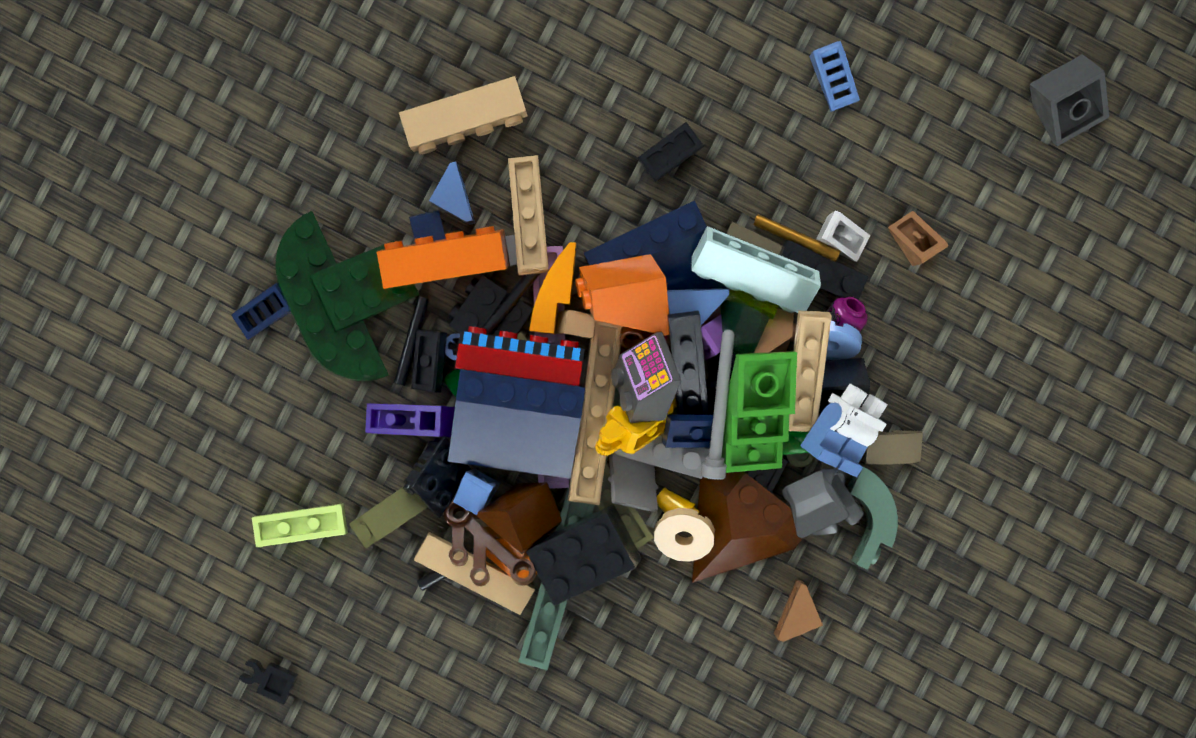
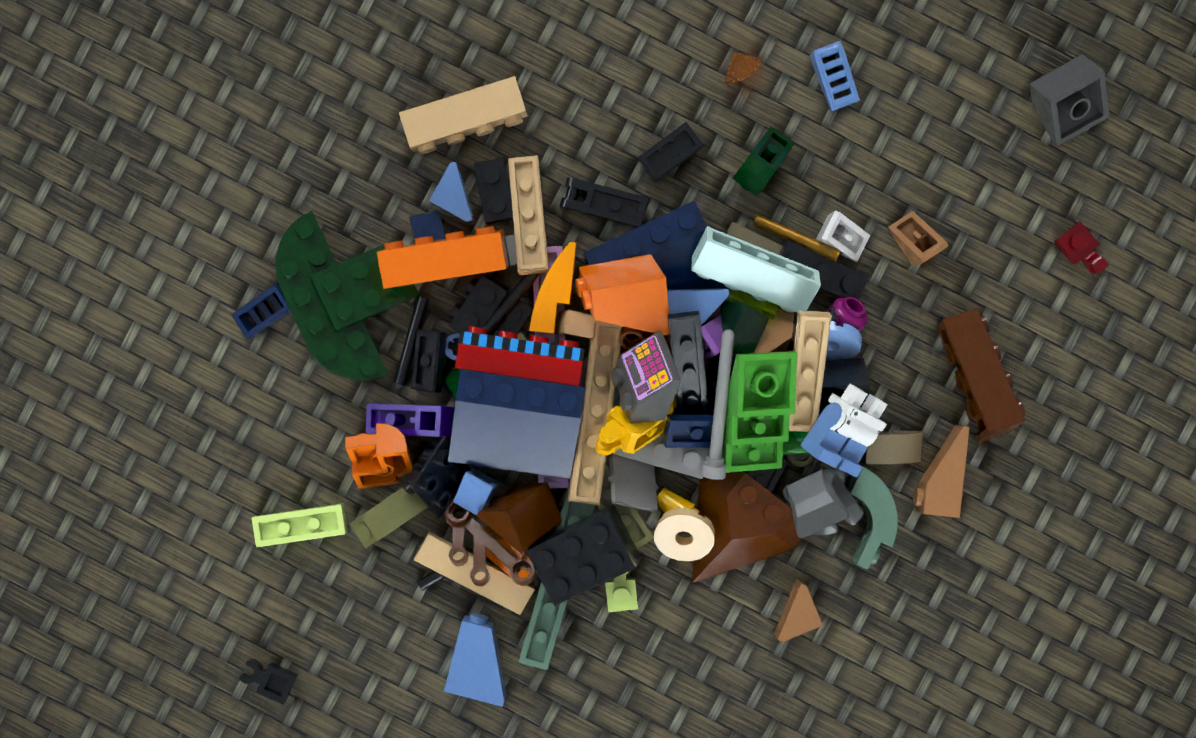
none -> orange brick [345,423,412,489]
none -> medium blue slope [444,613,506,707]
none -> black plate [474,158,513,224]
none -> black plate [559,177,648,227]
none -> yellowish green plate [605,572,638,612]
none -> clear orange tile [725,51,762,84]
none -> dark green slope [732,126,795,196]
none -> medium nougat slope [913,425,970,518]
none -> reddish brown wedge [937,308,1026,444]
none -> dark red plate [1054,221,1109,275]

